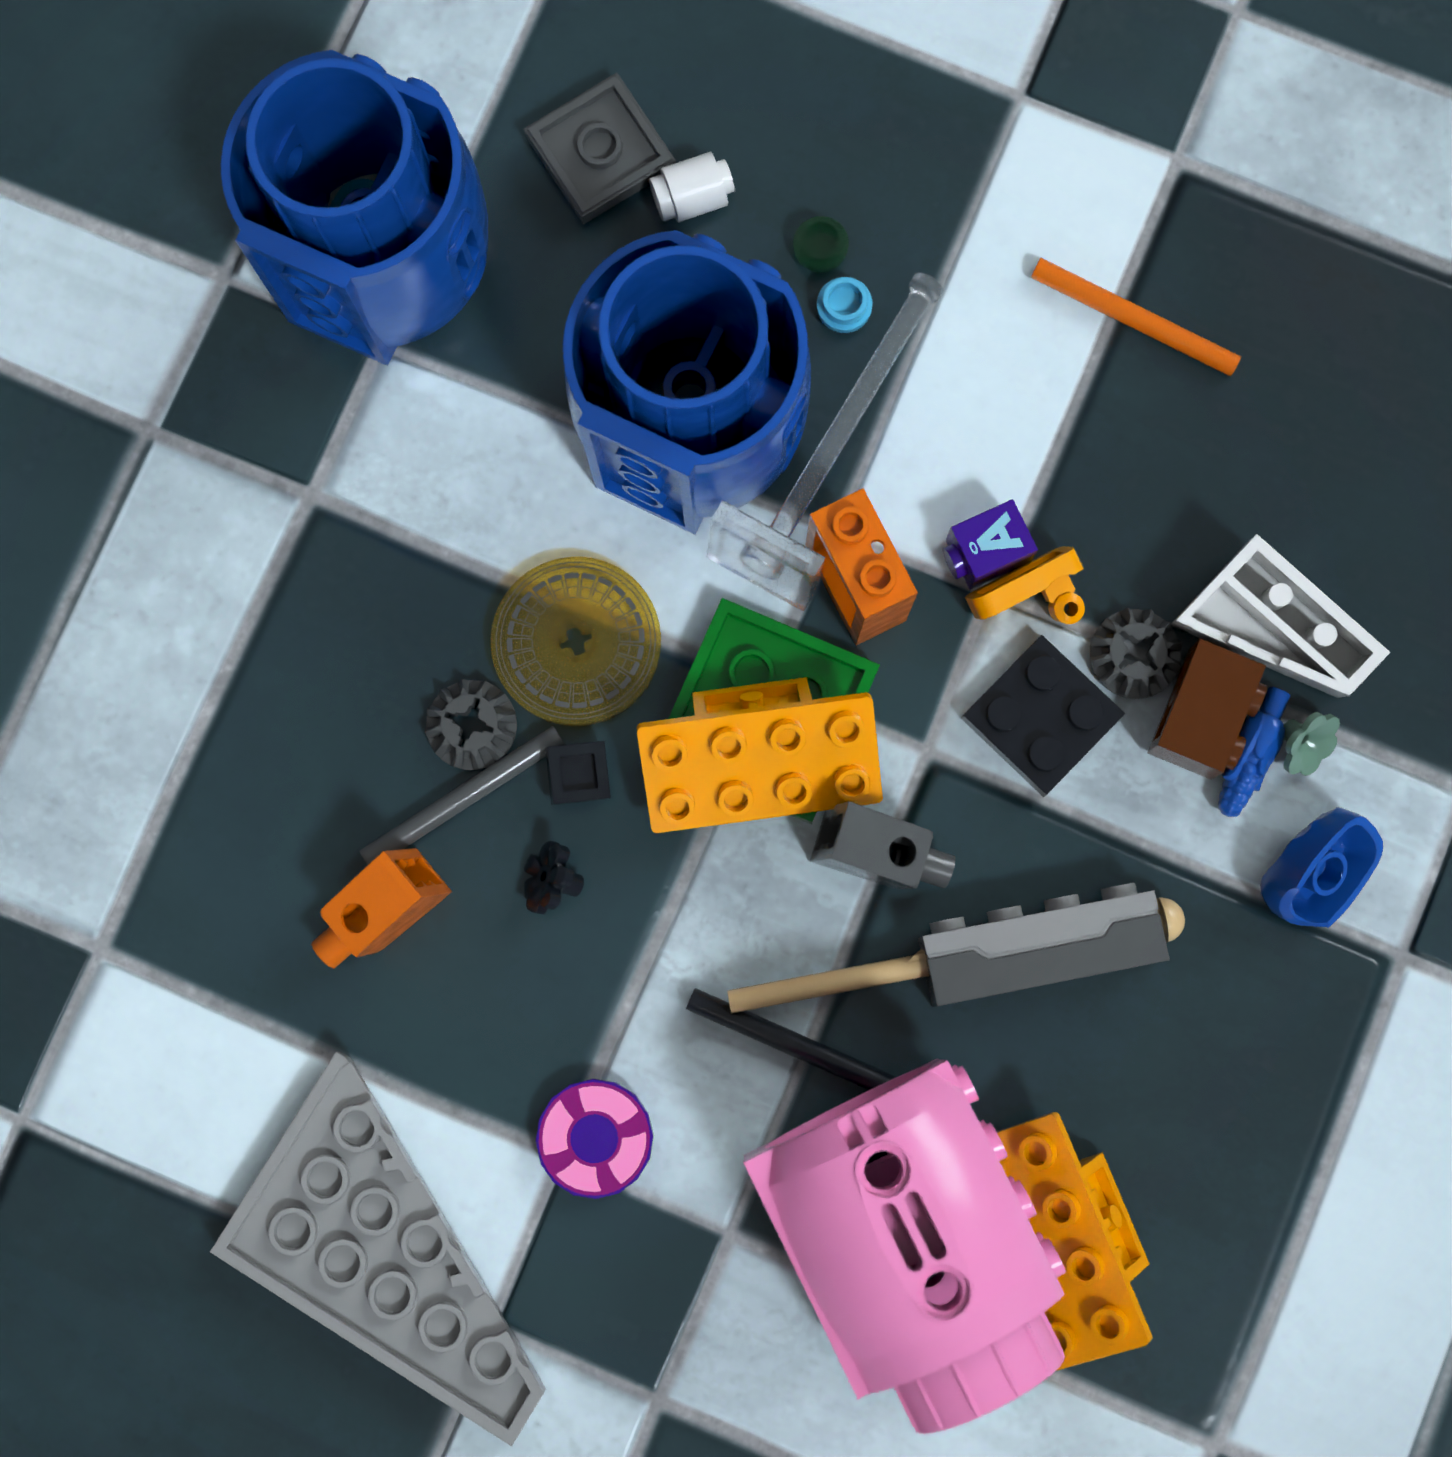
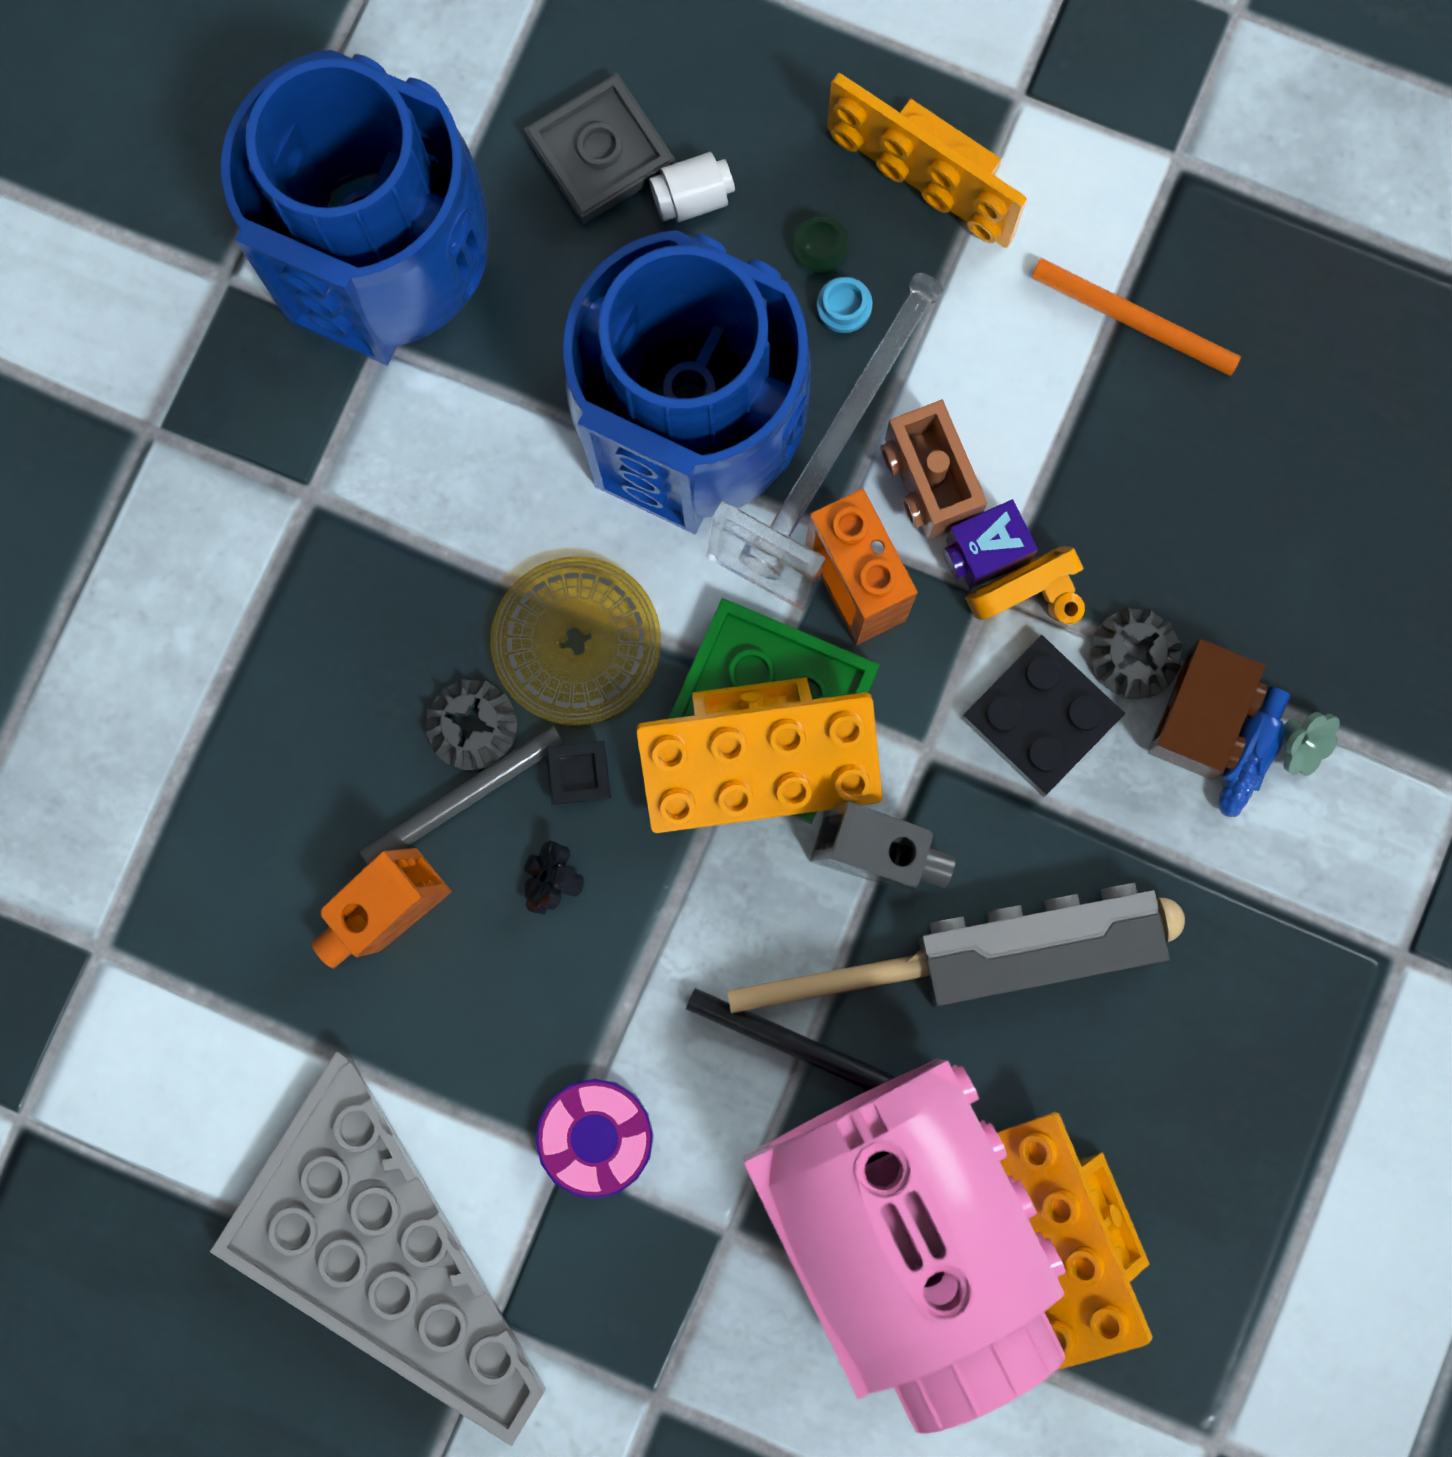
white wedge [1172,534,1390,698] -> none
blue piece [1260,807,1383,928] -> none
none -> light orange bracket [827,73,1027,248]
none -> nougat brick [880,399,988,540]

